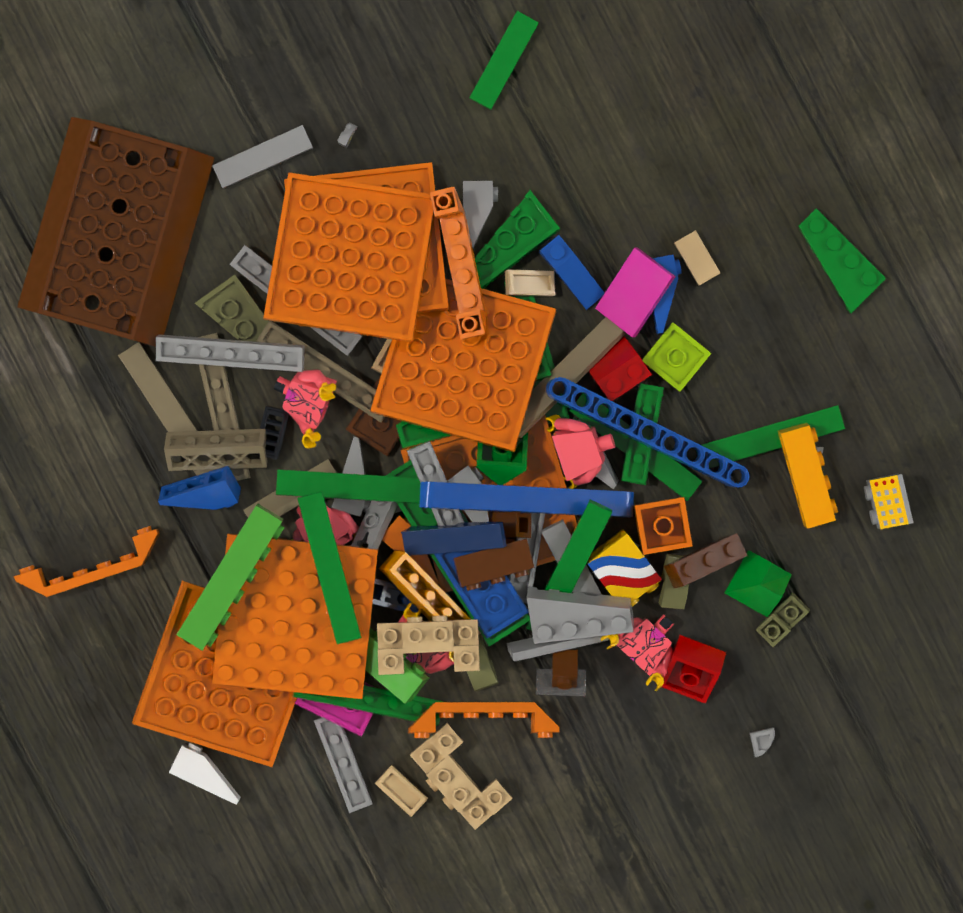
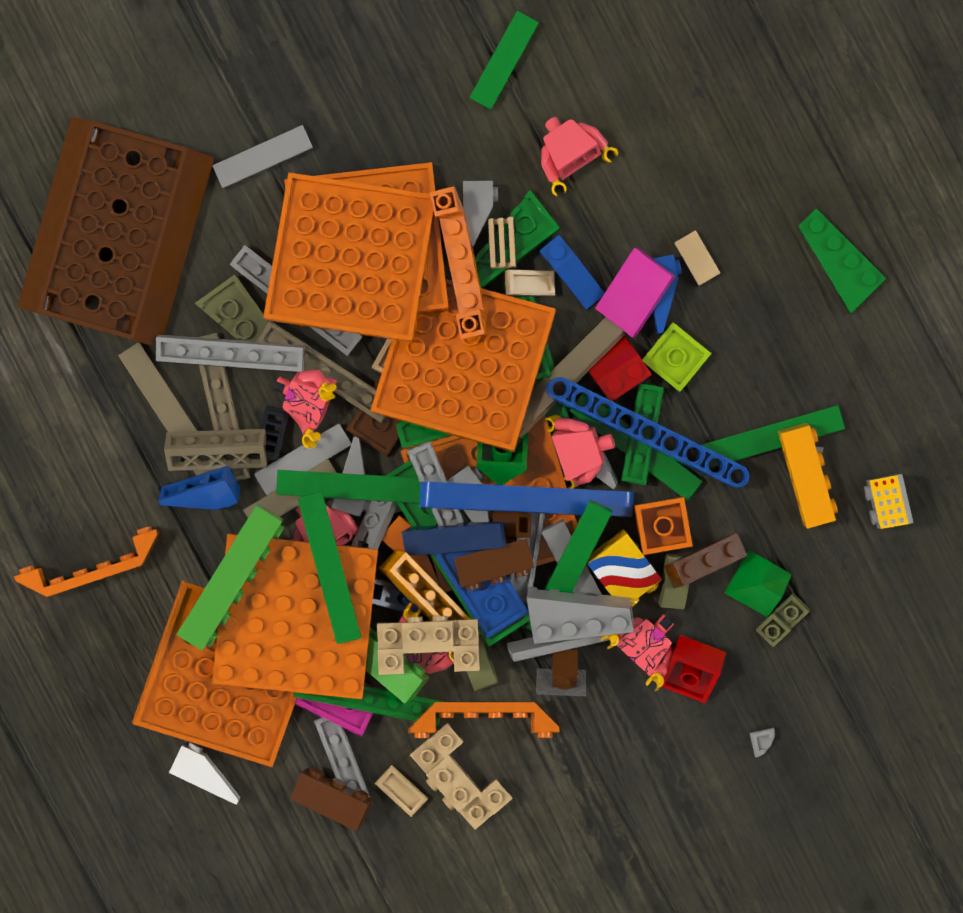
light grey tile [337,122,358,148] -> none
none -> light grey tile [254,423,352,495]
none -> reddish brown brick [290,767,374,831]
none -> tan tile [488,217,516,269]
none -> coral torso [541,117,618,196]

